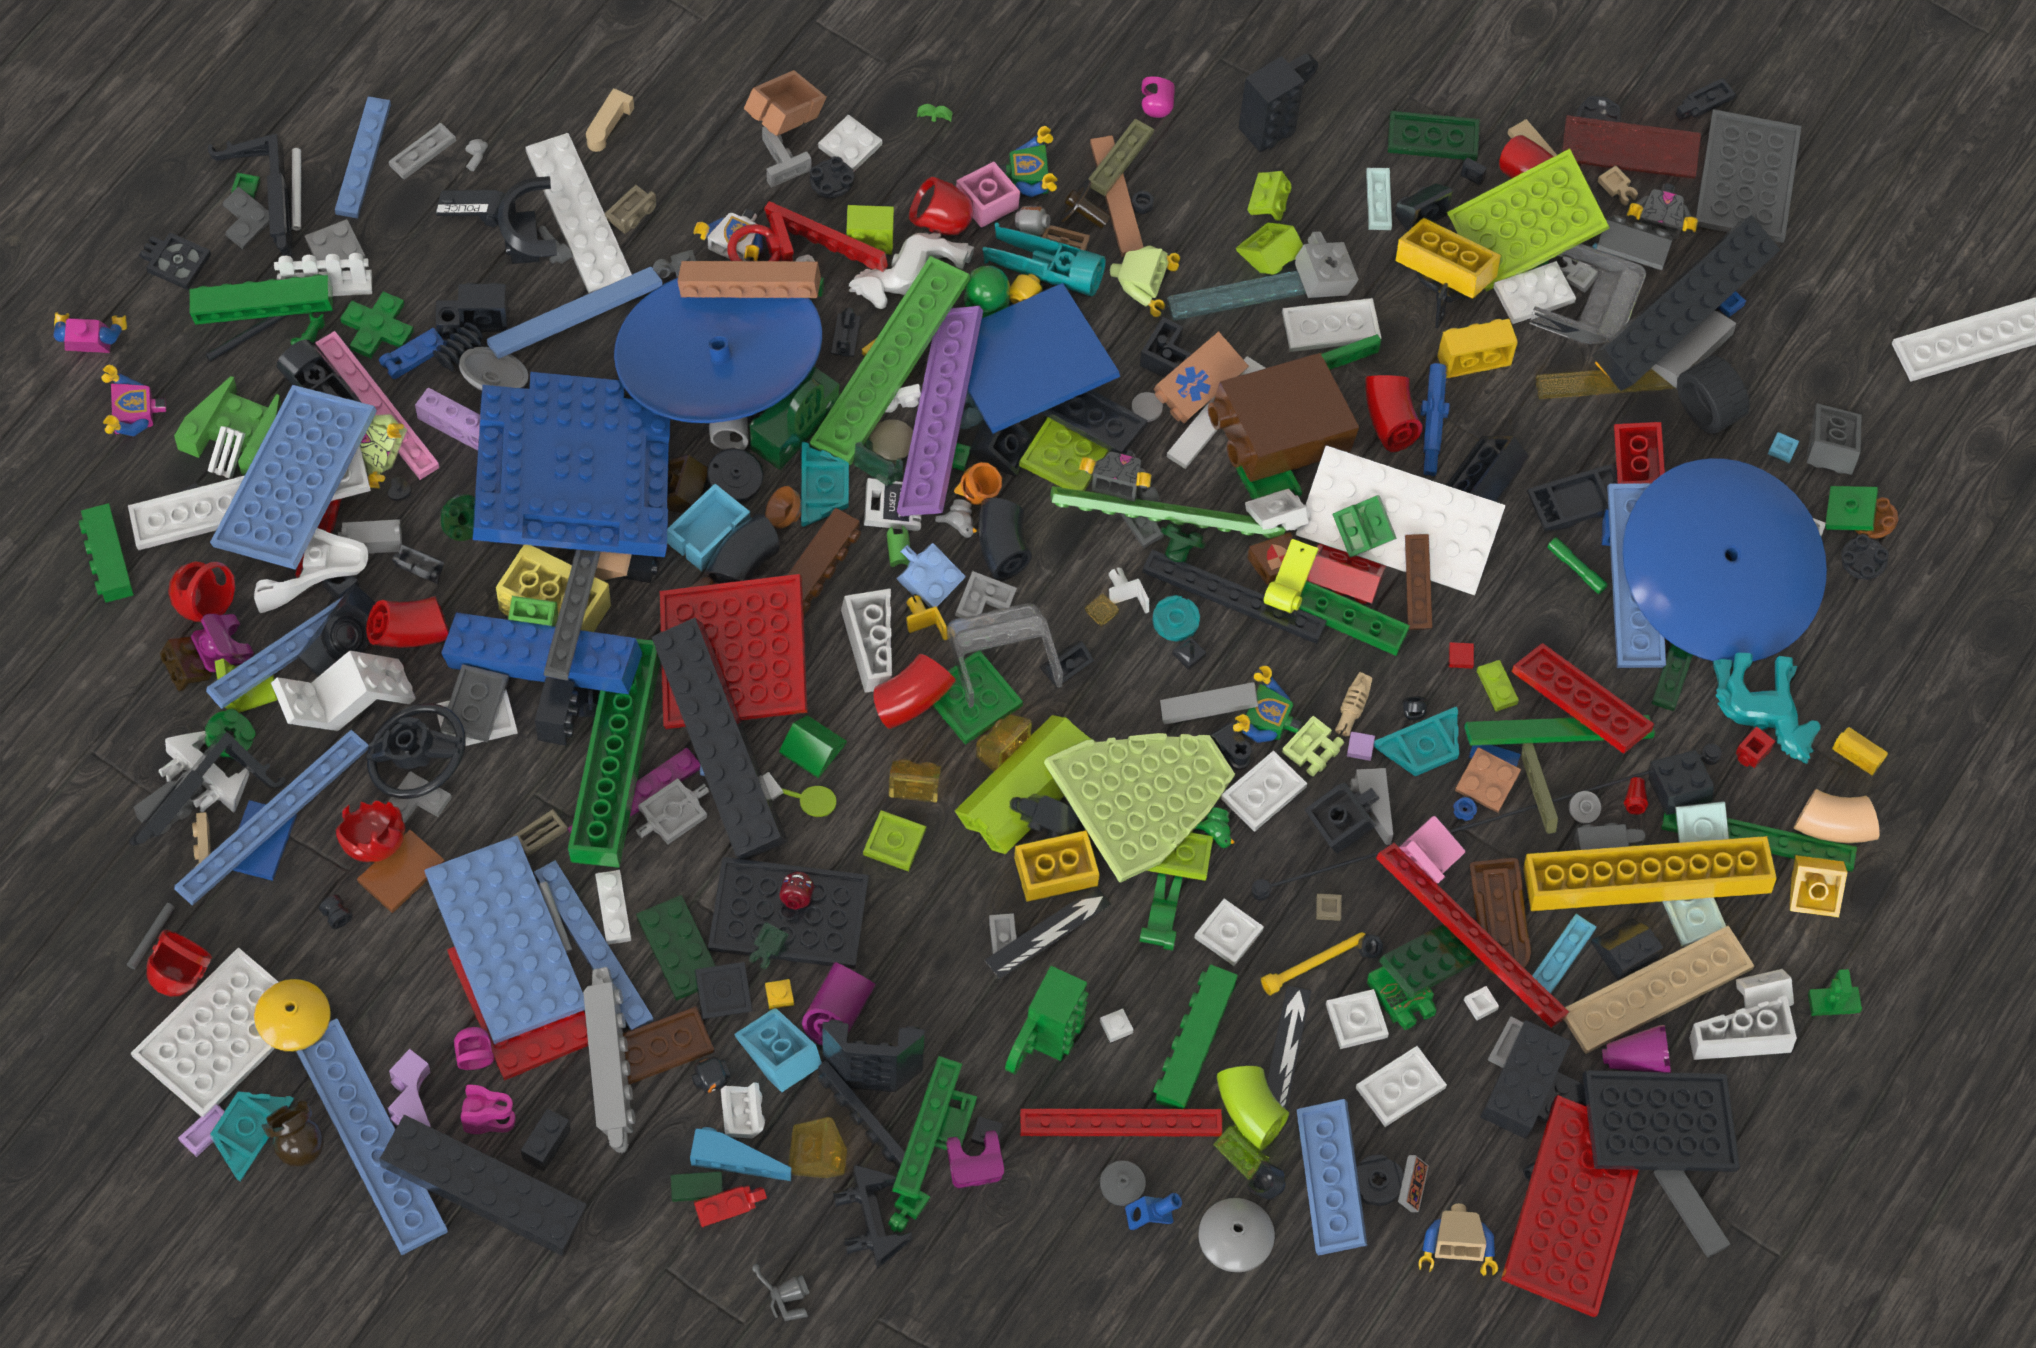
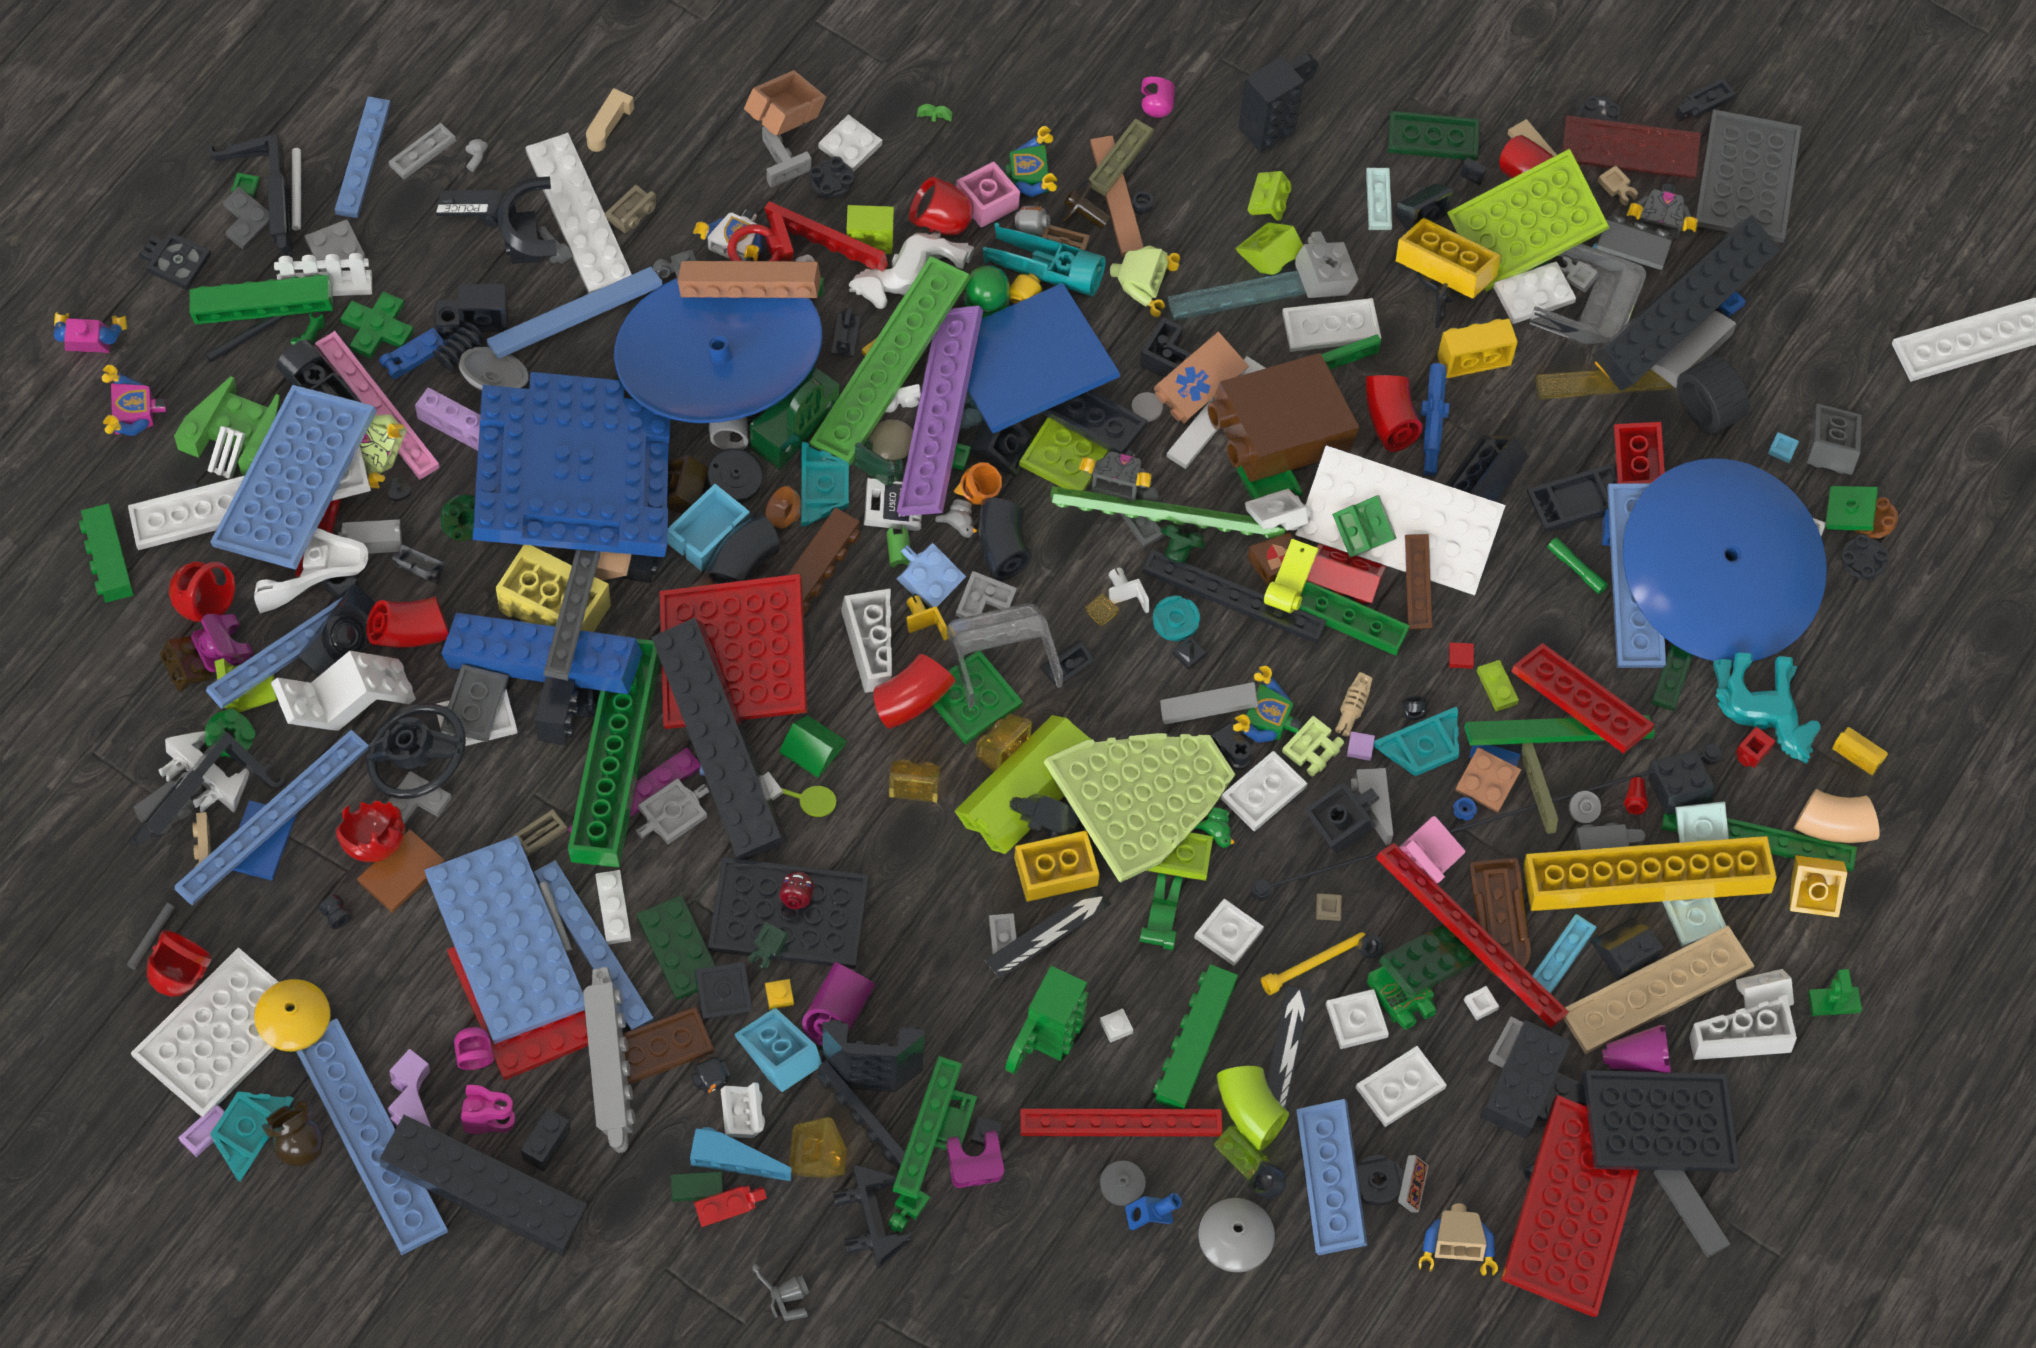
bright green slope [508,596,558,627] -> none
lime tile [863,810,926,871] -> none

